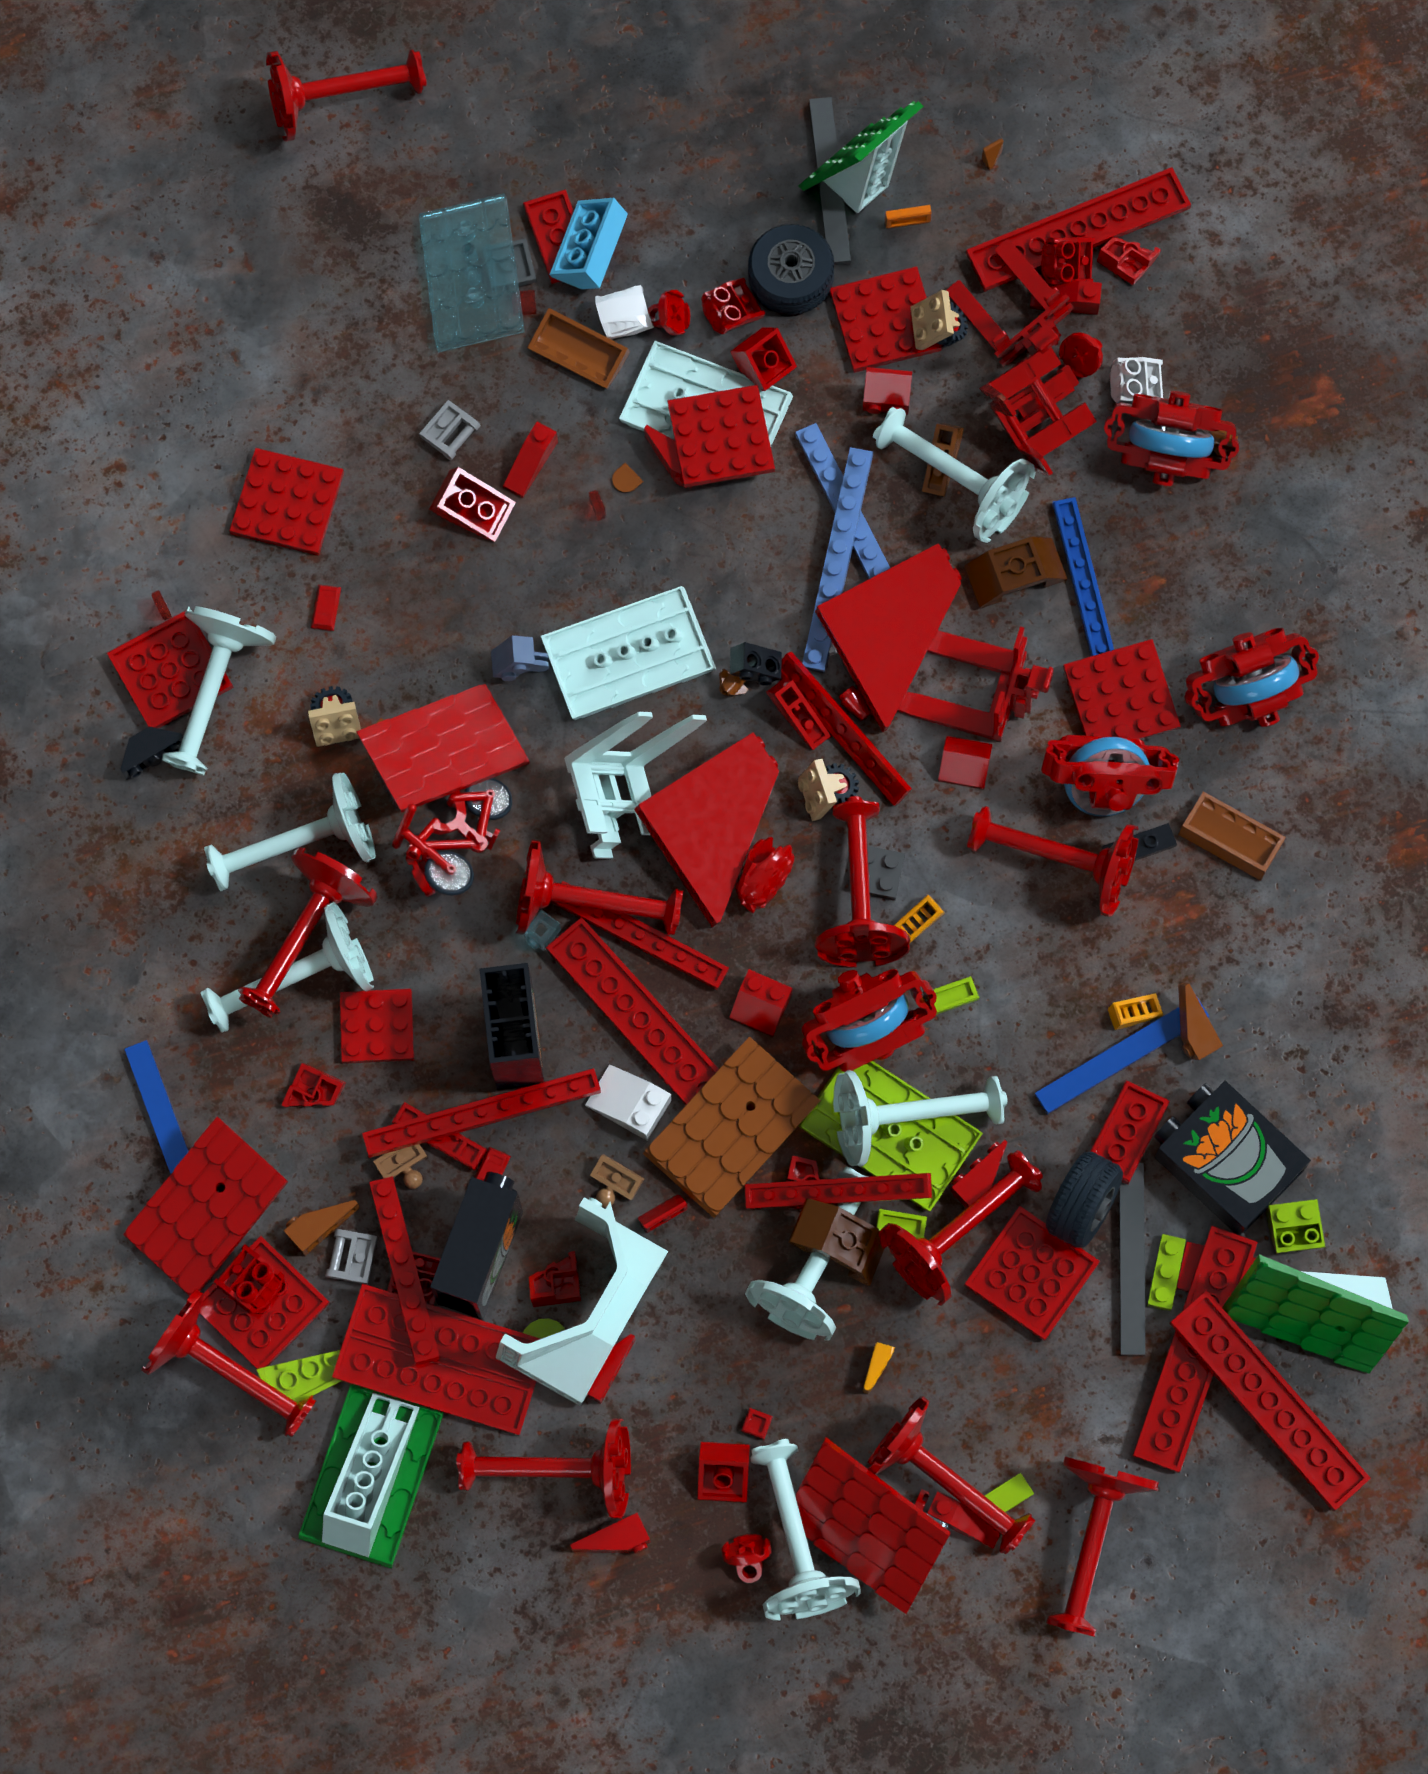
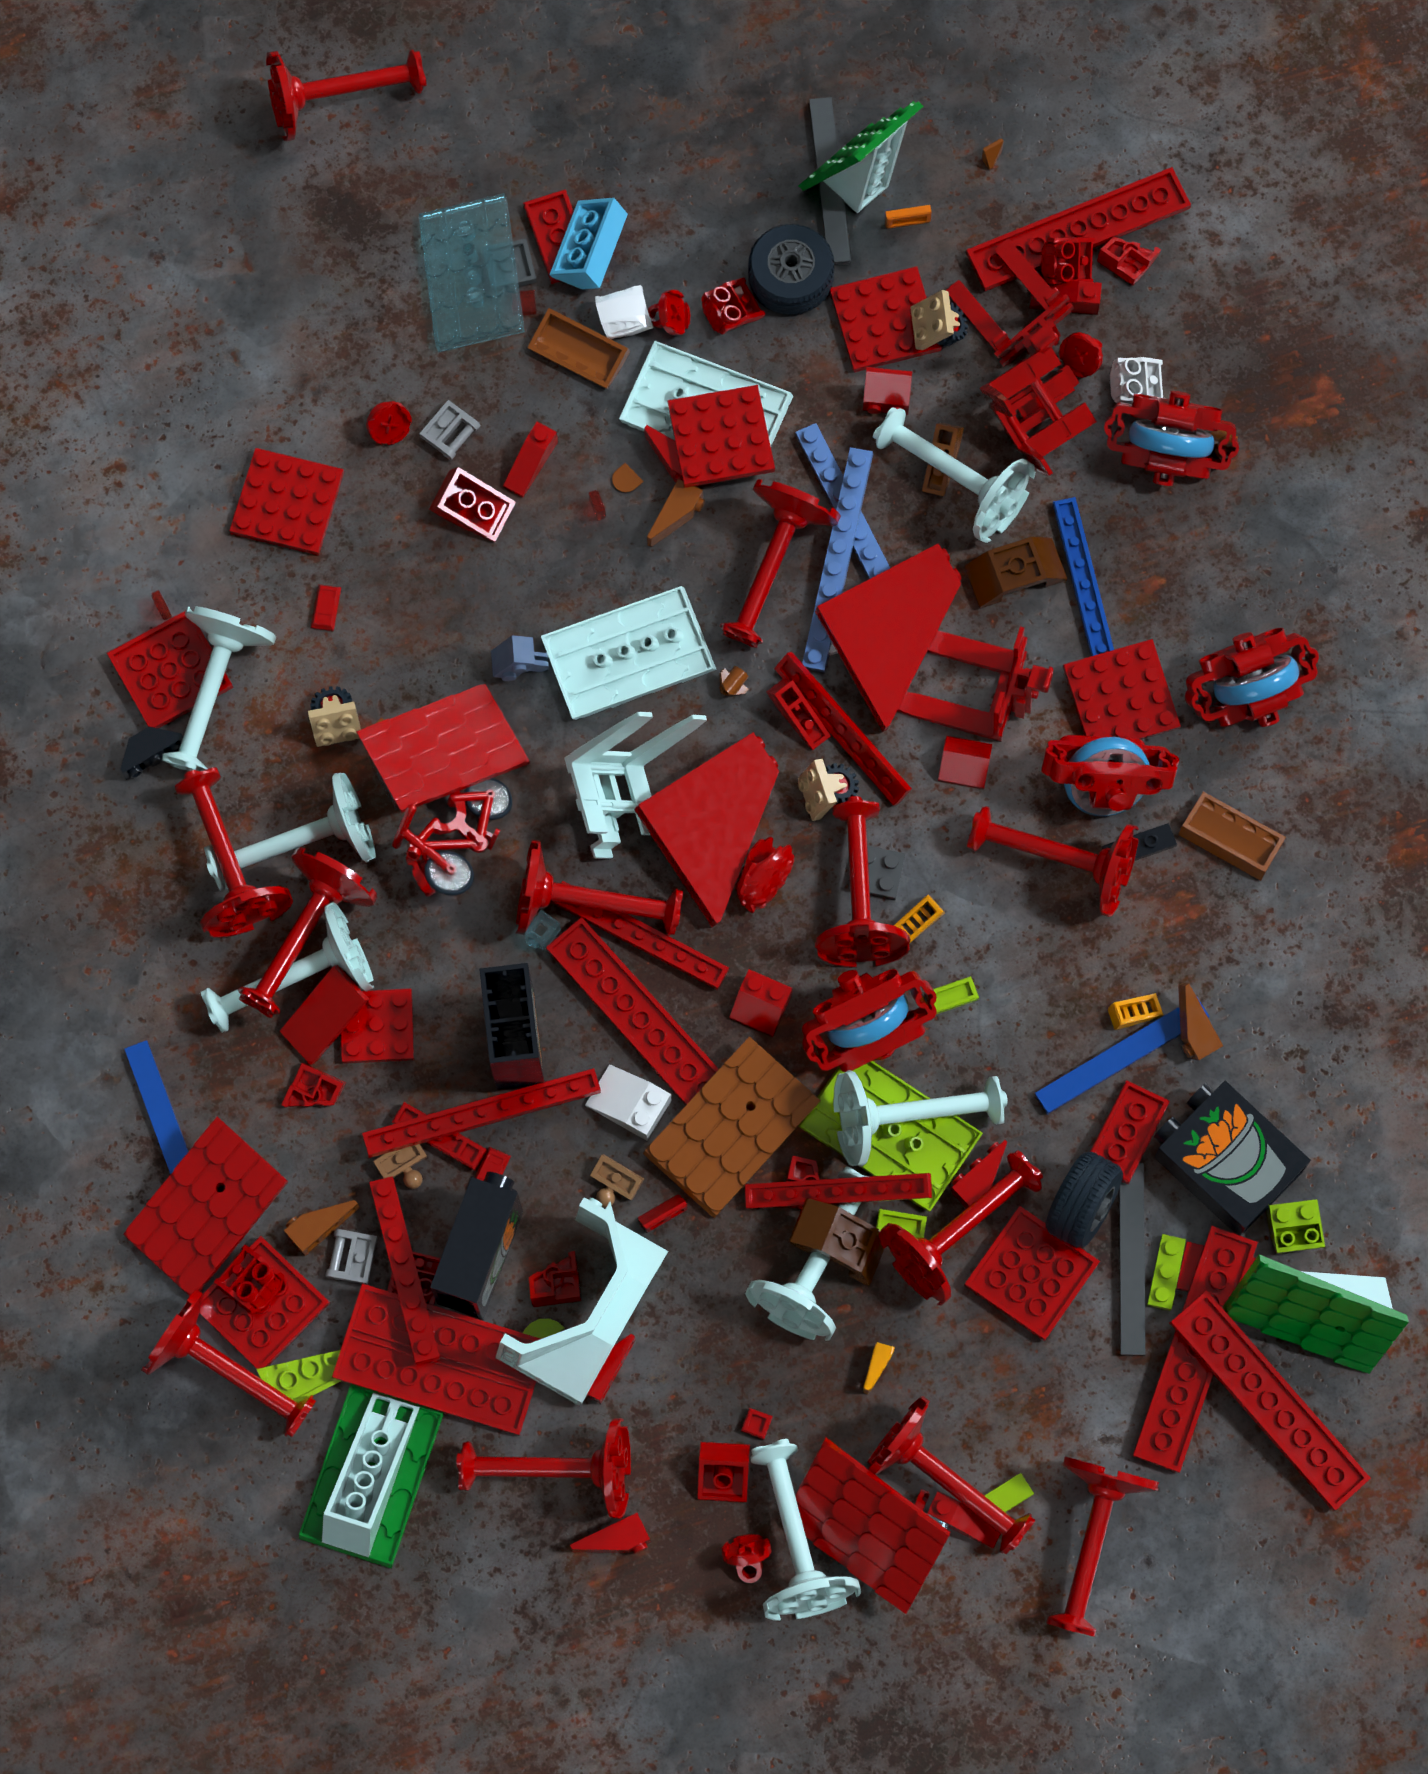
red slope [730,327,797,391] -> none
black brick [730,642,782,686] -> none
red cone [839,686,871,722] -> none
none -> red piece [175,767,293,938]
none -> red tile [280,965,369,1065]
none -> red tile [366,401,412,445]
none -> dark orange slope [647,479,705,547]
none -> red piece [720,479,841,648]

